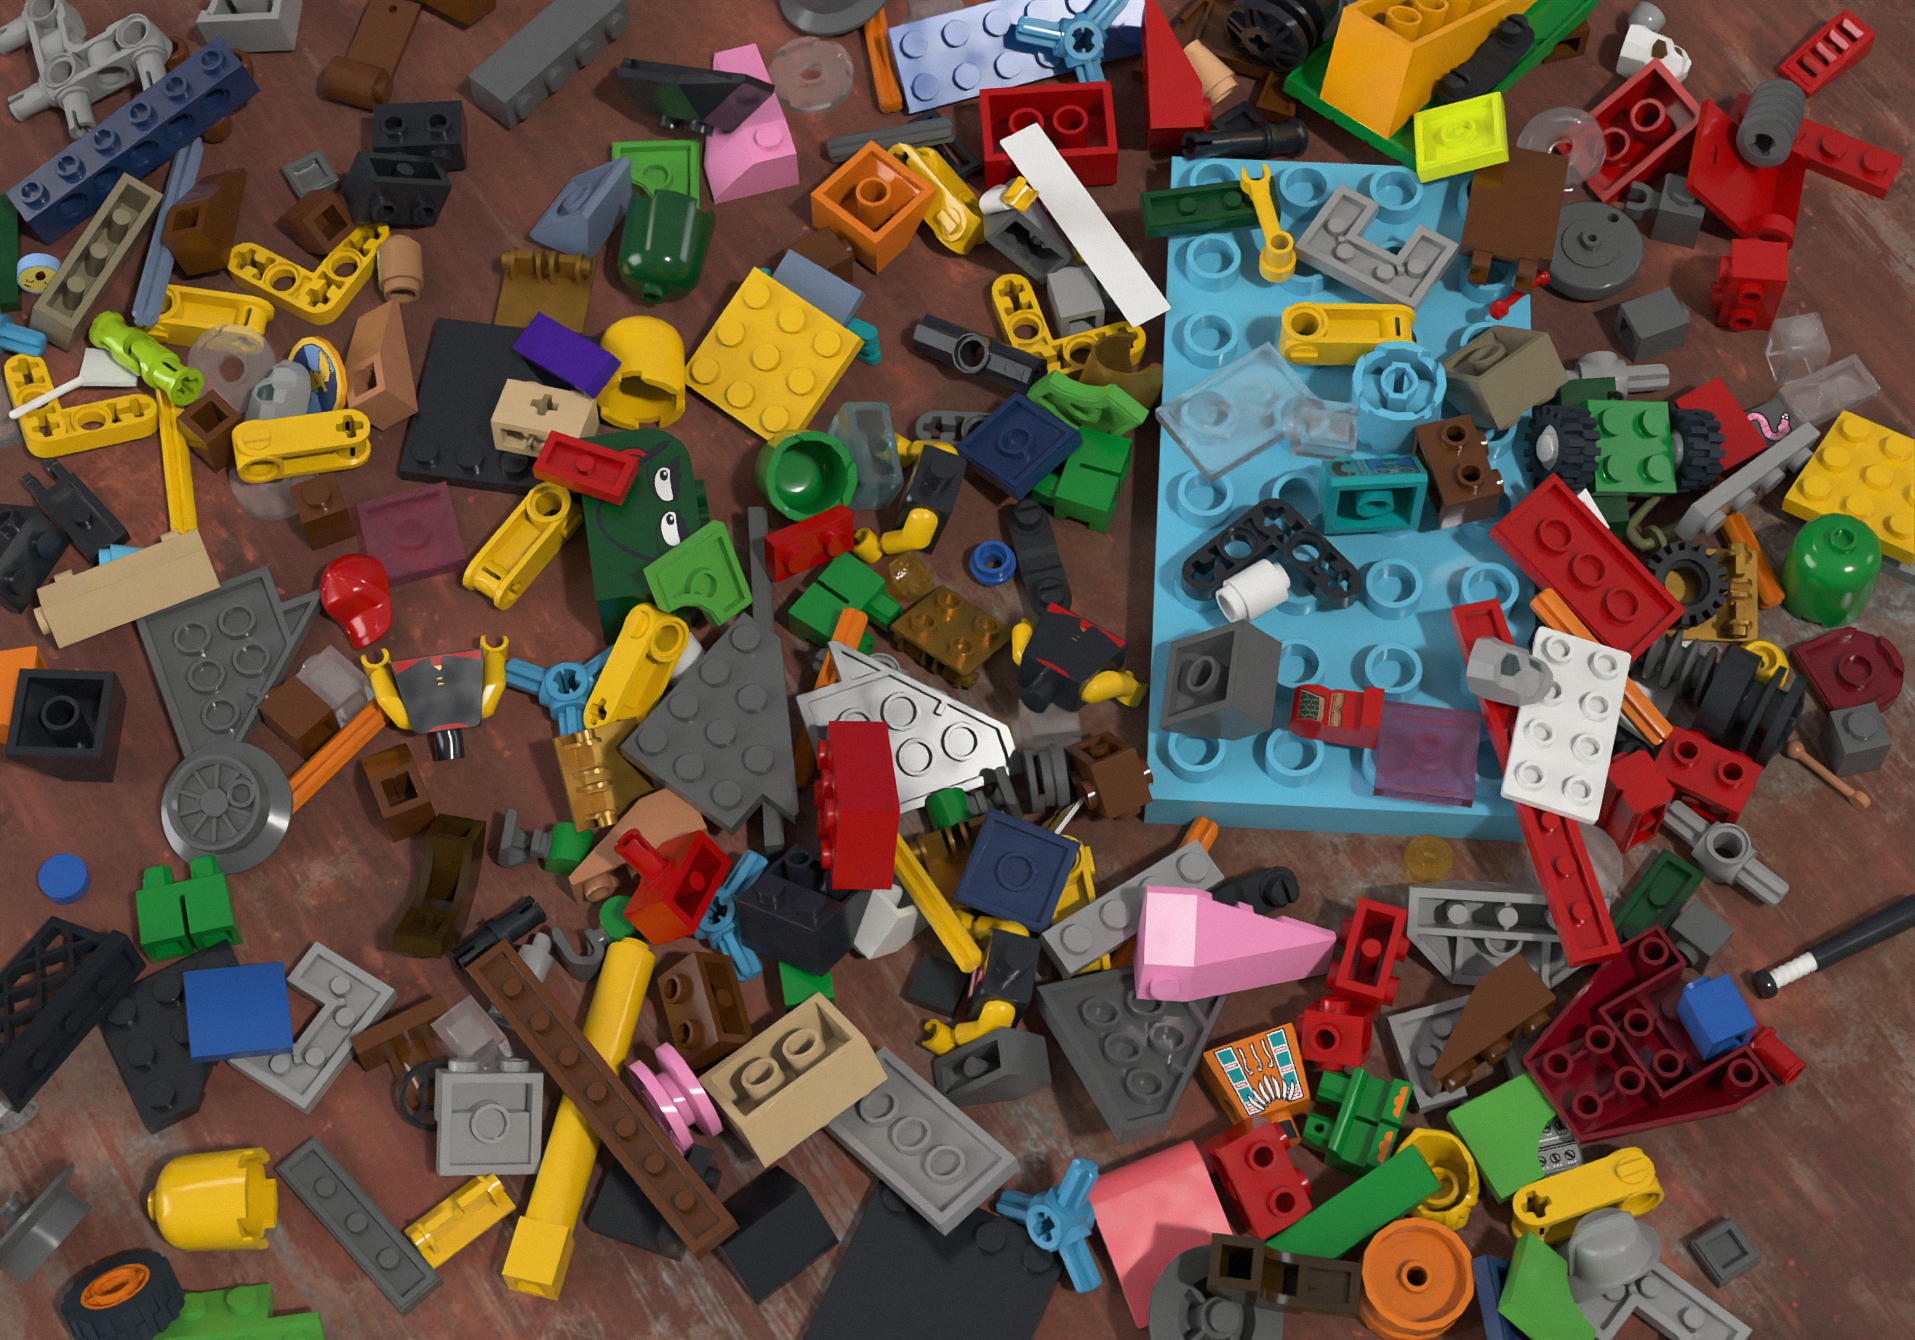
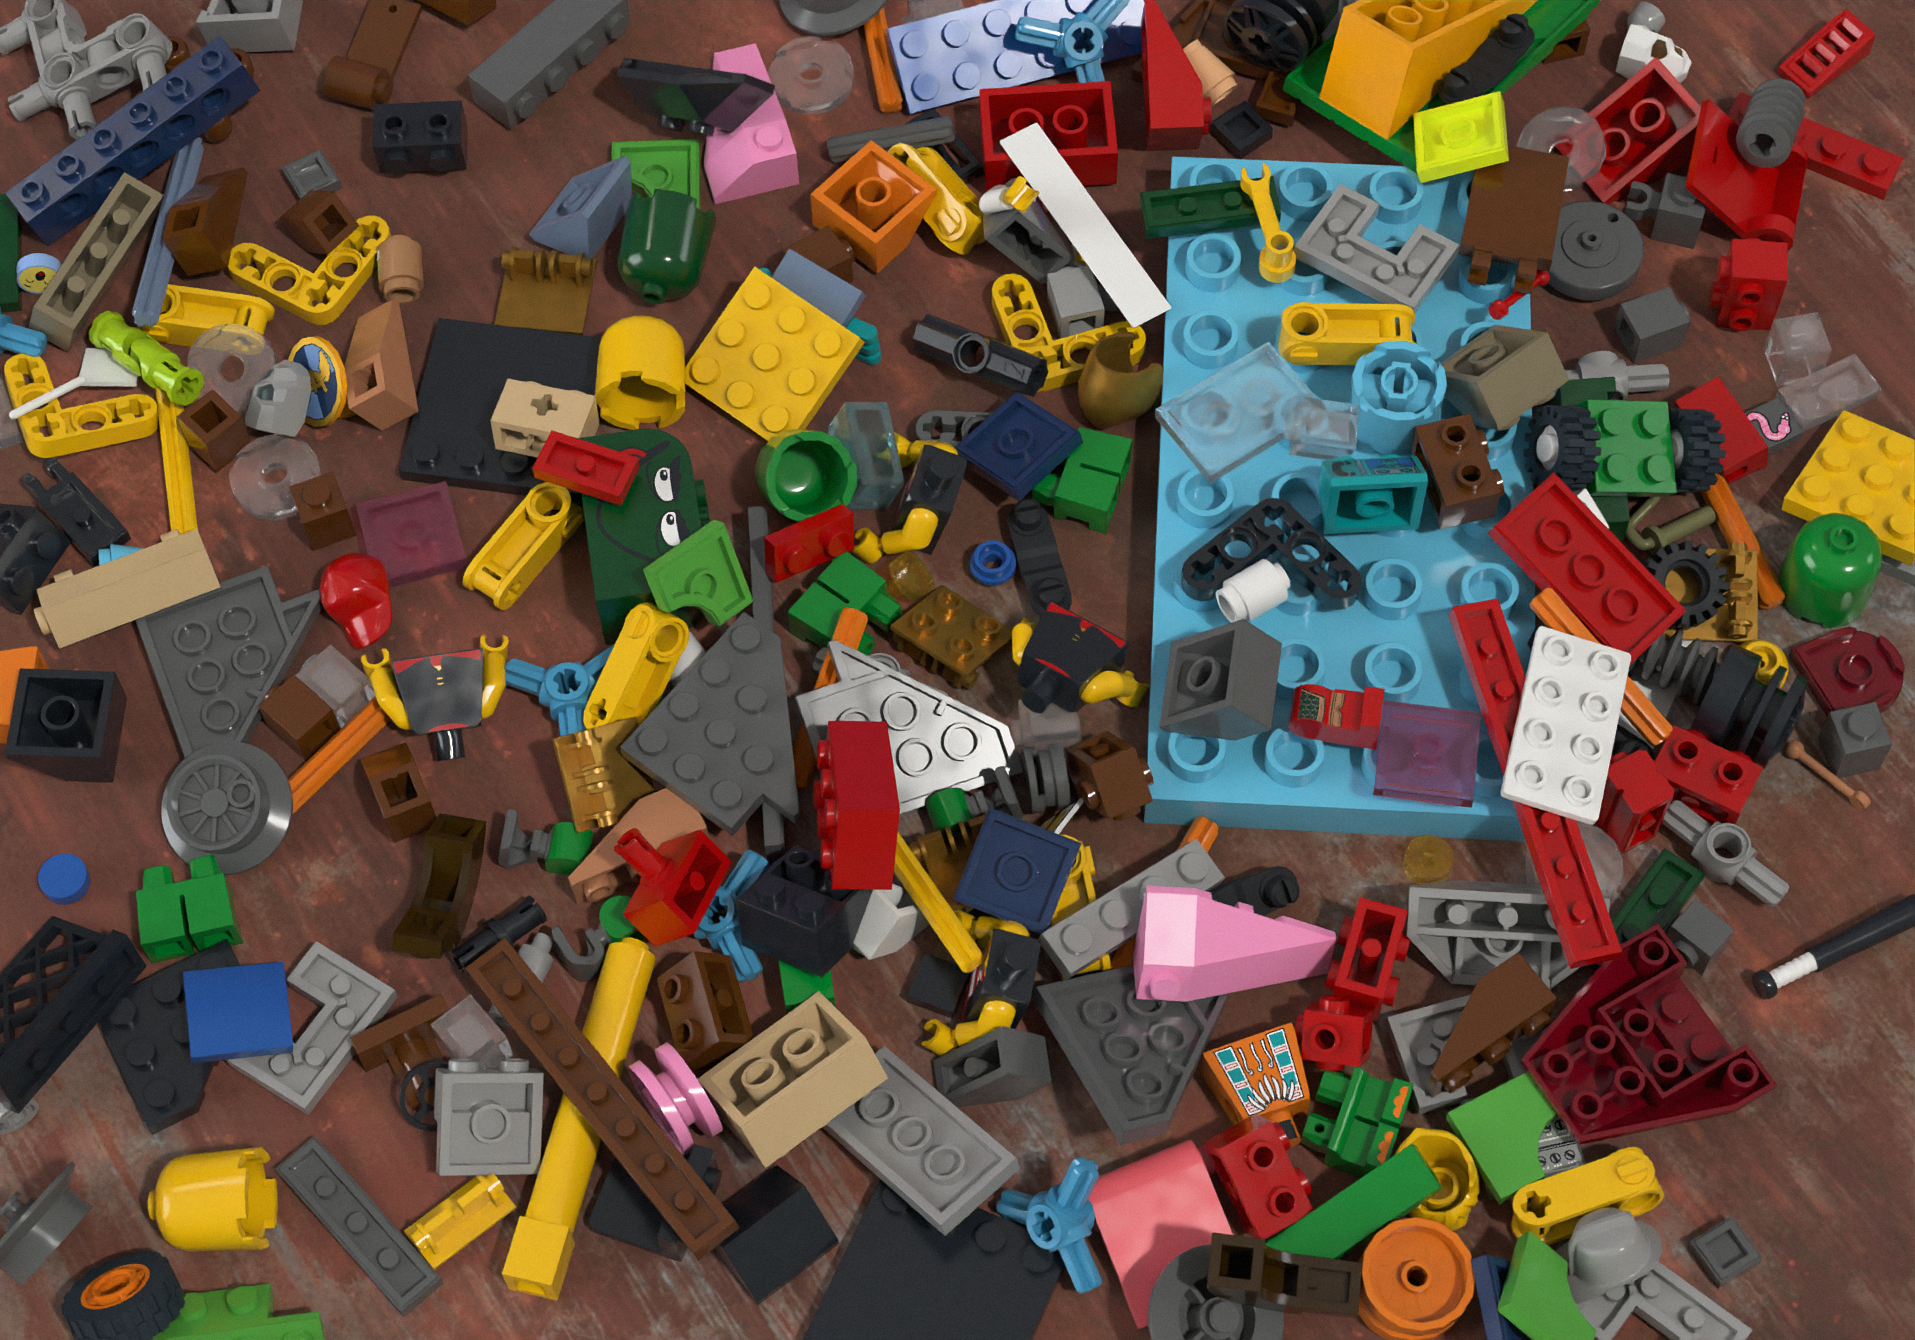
yellow piece [231,409,371,483] -> none
black brick [341,152,452,226] -> none
dark purple tile [512,312,622,399] -> none
bright green tile [1026,369,1149,436] -> none
black pin [1181,118,1308,160] -> none
light grey rock [1466,636,1553,707] -> none
light grey plate [1674,421,1821,541] -> none
blue brick [1676,973,1757,1062] -> none
red axle [1747,1013,1807,1087] -> none

